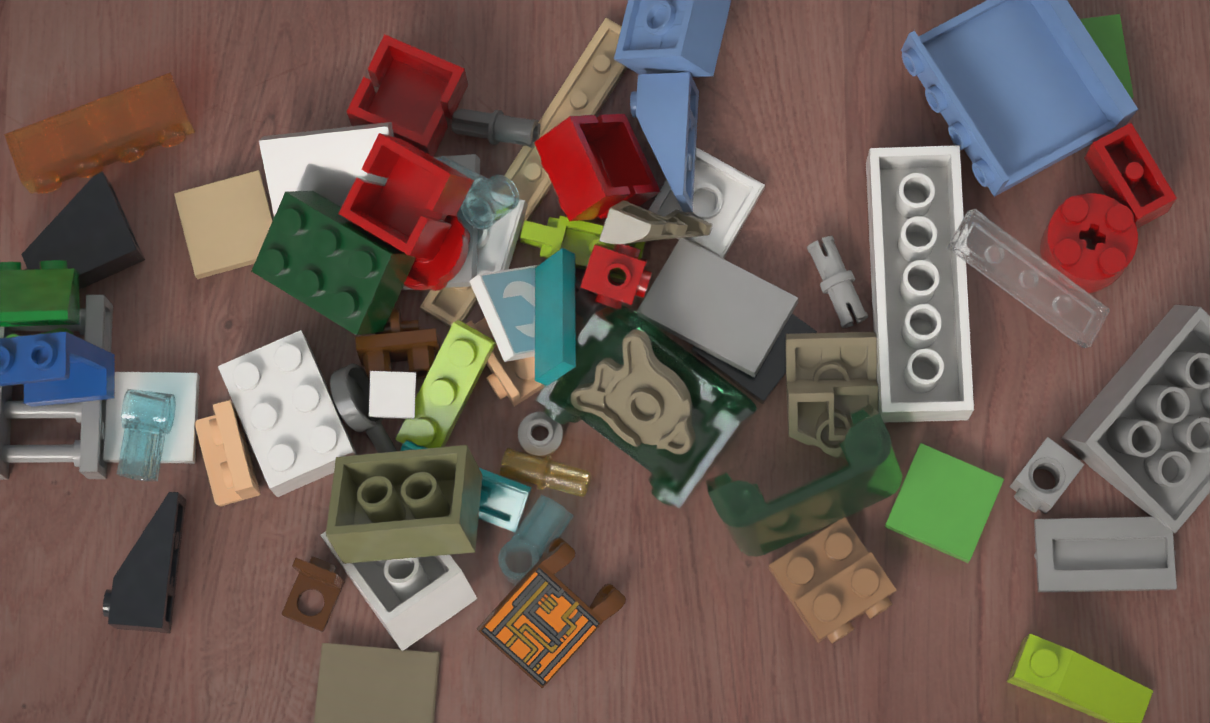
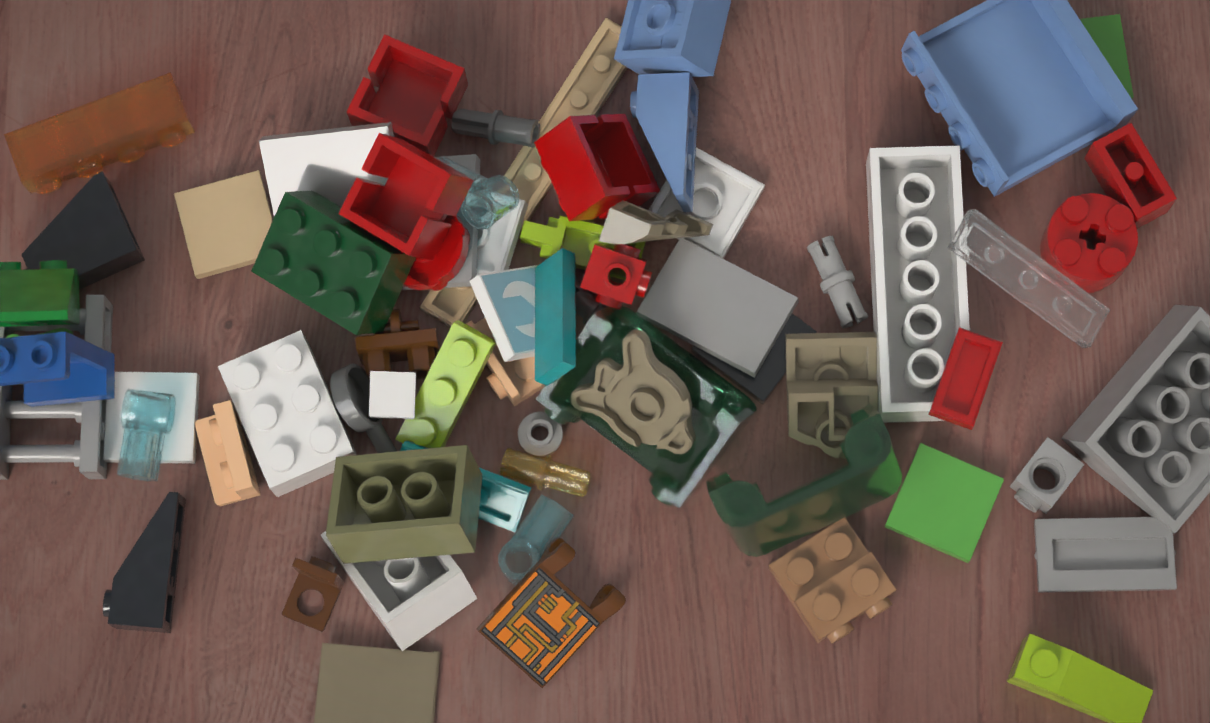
none -> red tile [928,327,1003,430]

